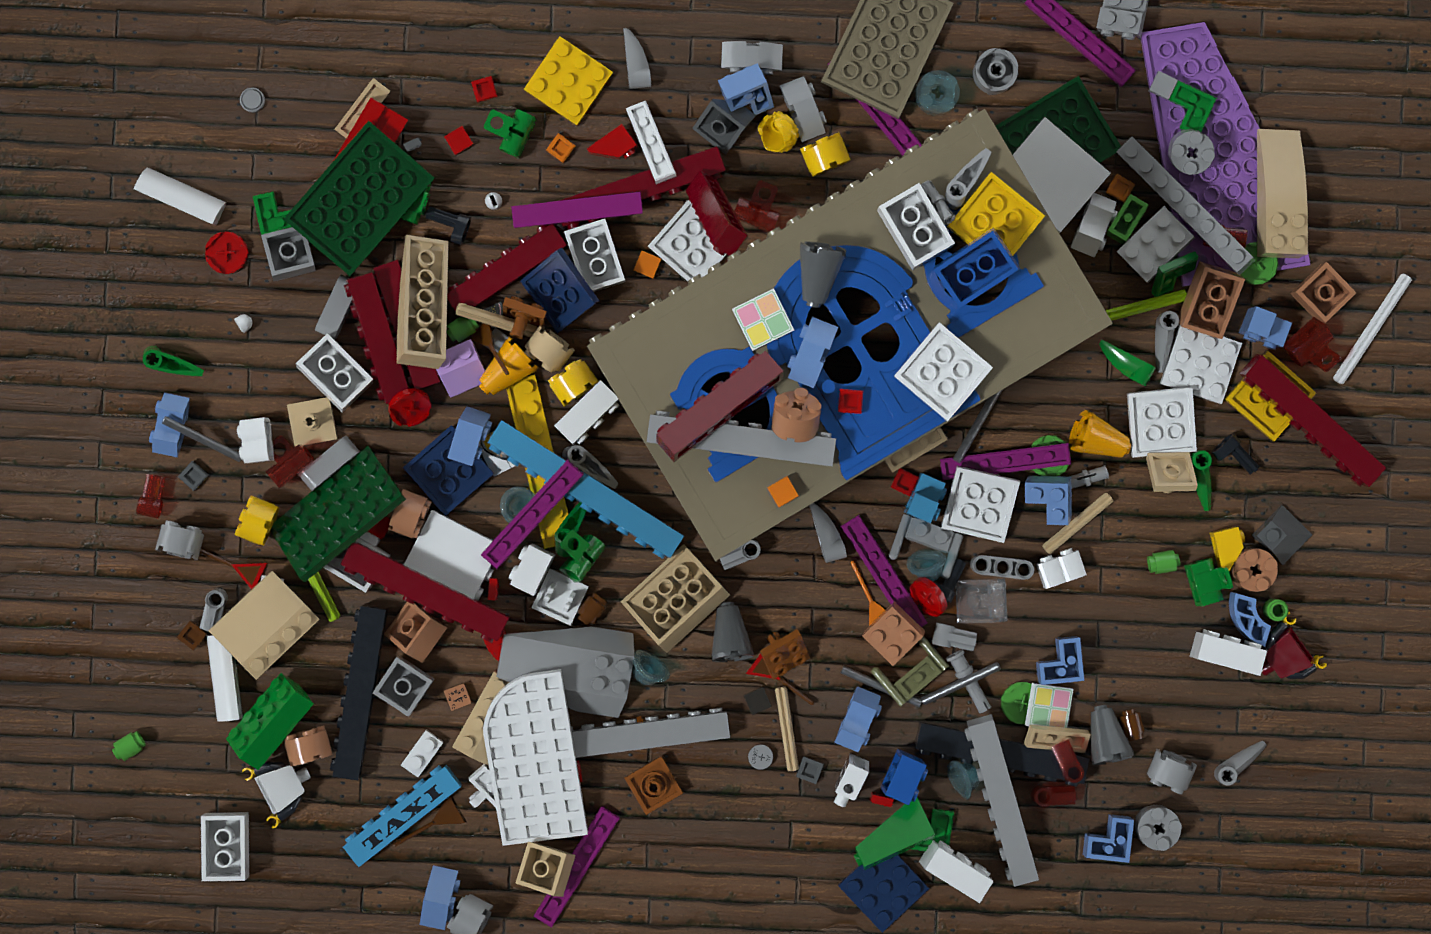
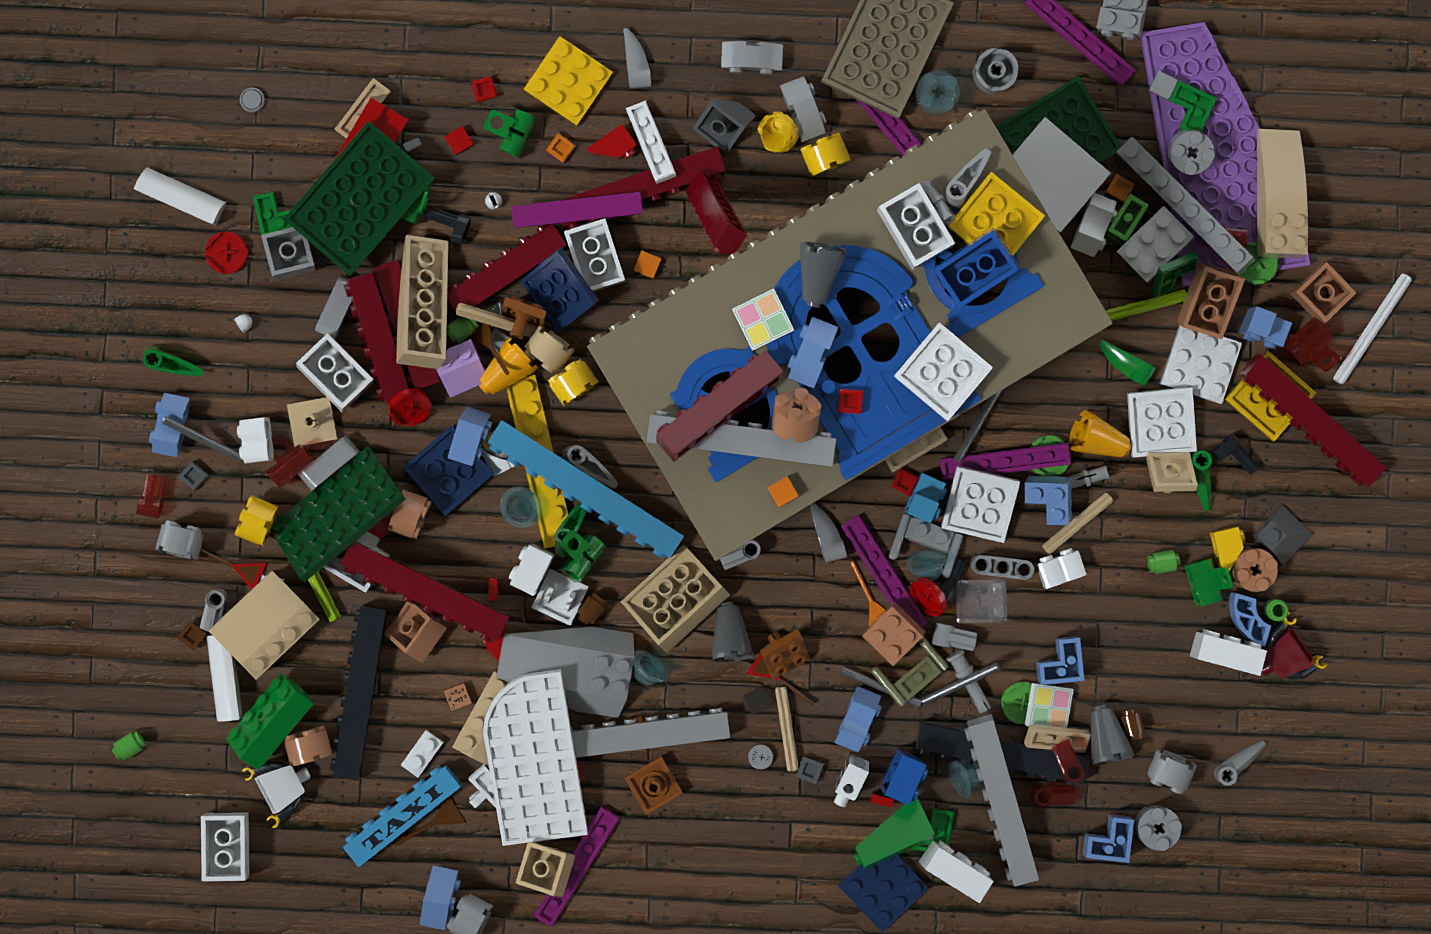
light grey brick [373,655,435,717] -> none
white brick [404,510,494,601] -> none
magenta tile [481,459,584,569] -> none
white brick [554,380,620,445] -> none
white plate [648,200,727,282] -> none
medium blue brick [718,63,774,115] -> none
clear red piece [734,180,780,233] -> none
light grey piece [1155,311,1179,373] -> none

